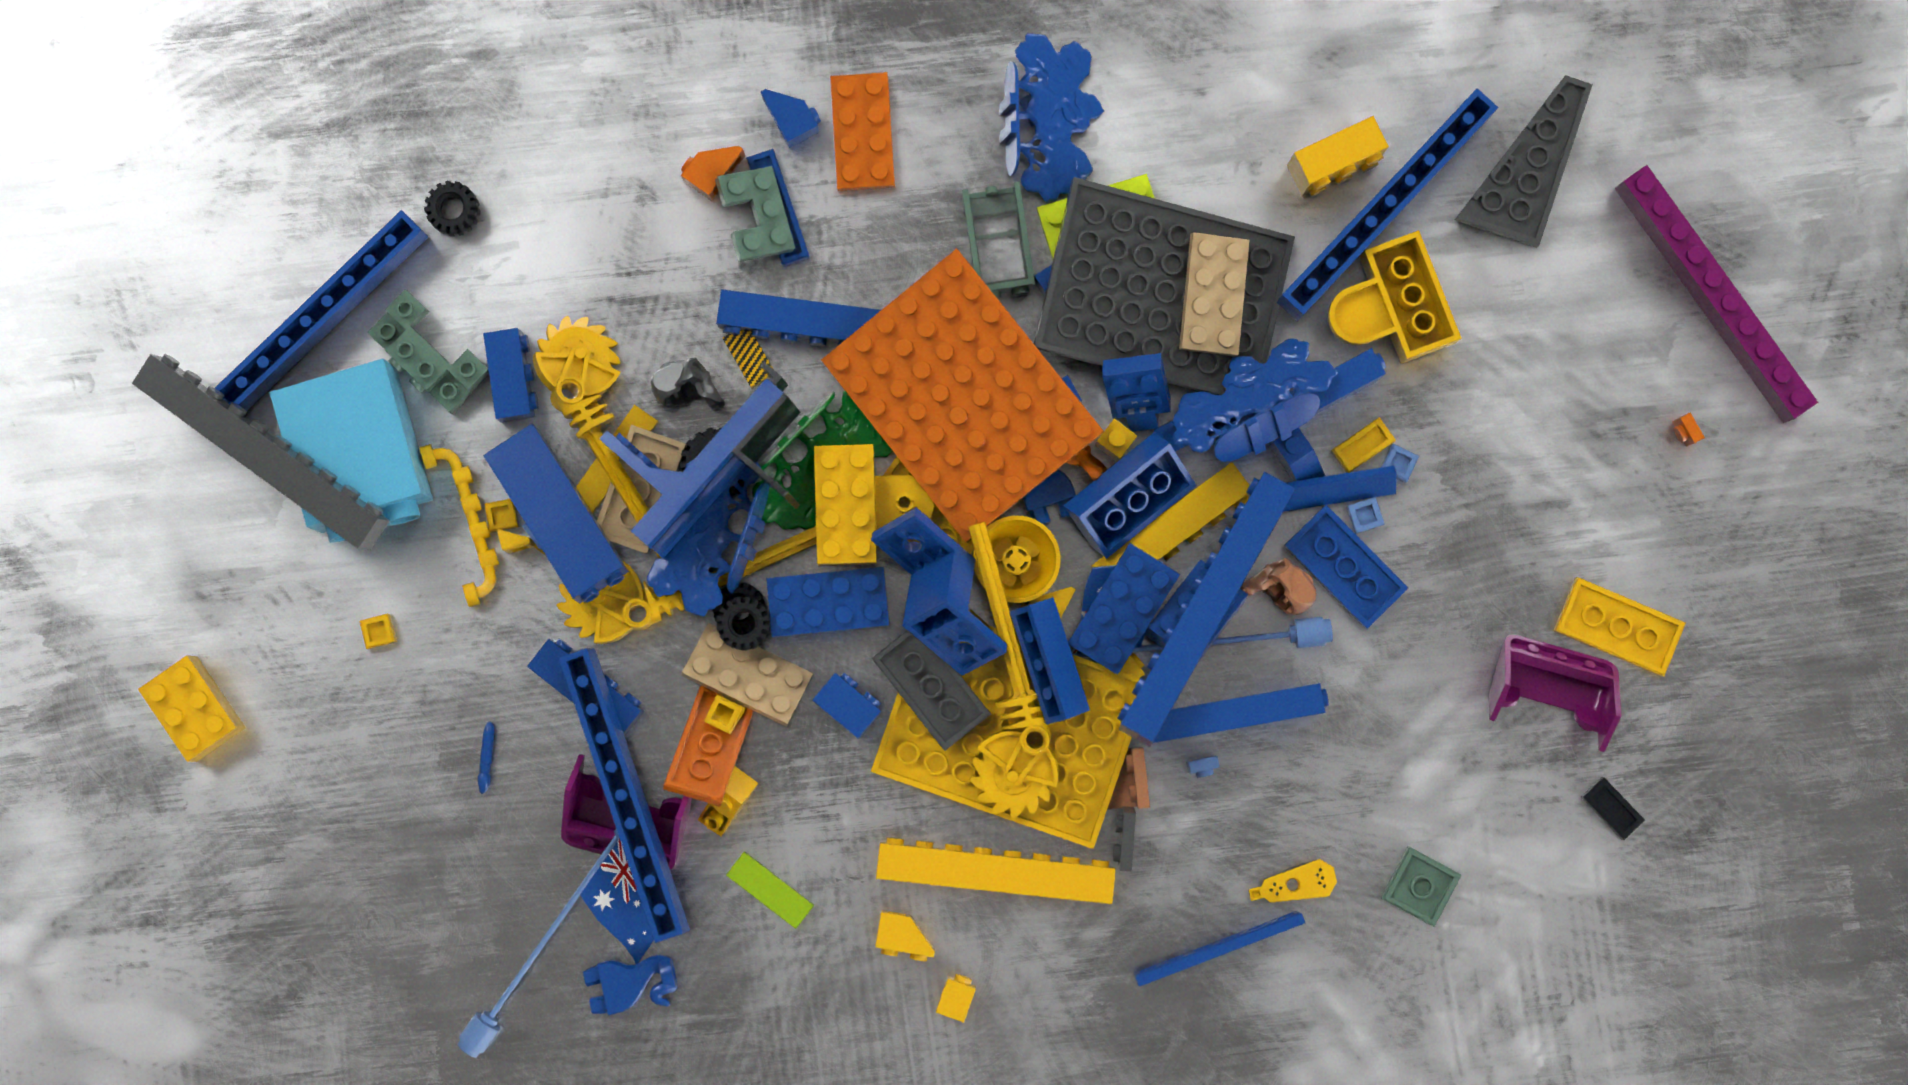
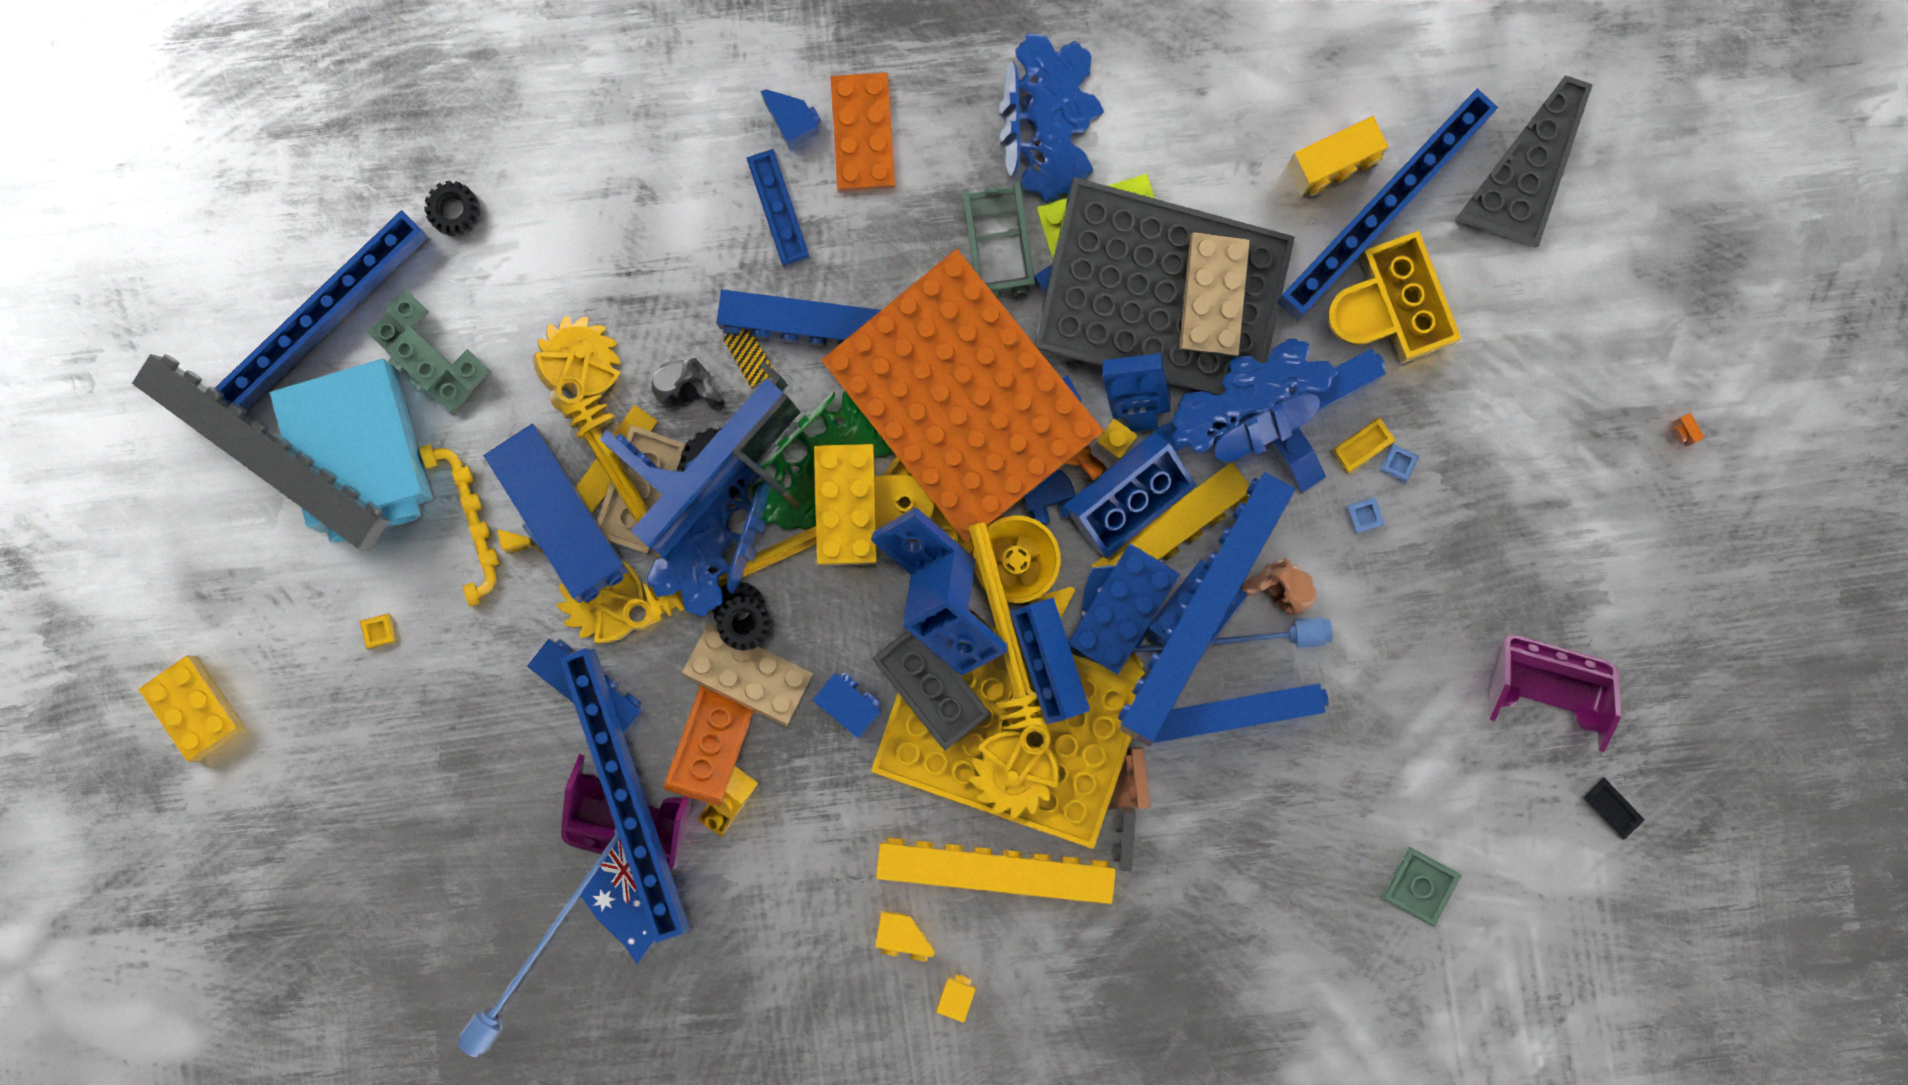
blue piece [477,721,495,794] -> none
blue brick [483,328,538,423] -> none
yellow tile [484,499,520,533] -> none
blue hips [583,955,678,1015] -> none
orange slope [681,146,745,202] -> none
yellow slope [704,695,746,734] -> none
sand green plate [715,166,795,262] -> none
lime tile [726,851,814,929] -> none
blue brick [766,567,890,638] -> none
blue tile [1133,911,1305,987] -> none
medium blue plate [1186,756,1220,778] -> none
yellow piece [1248,859,1337,903] -> none
blue tile [1284,466,1397,512] -> none
blue plate [1284,505,1408,629] -> none
yellow tile [1553,577,1686,677] -> none
magenta brick [1614,165,1819,423] -> none

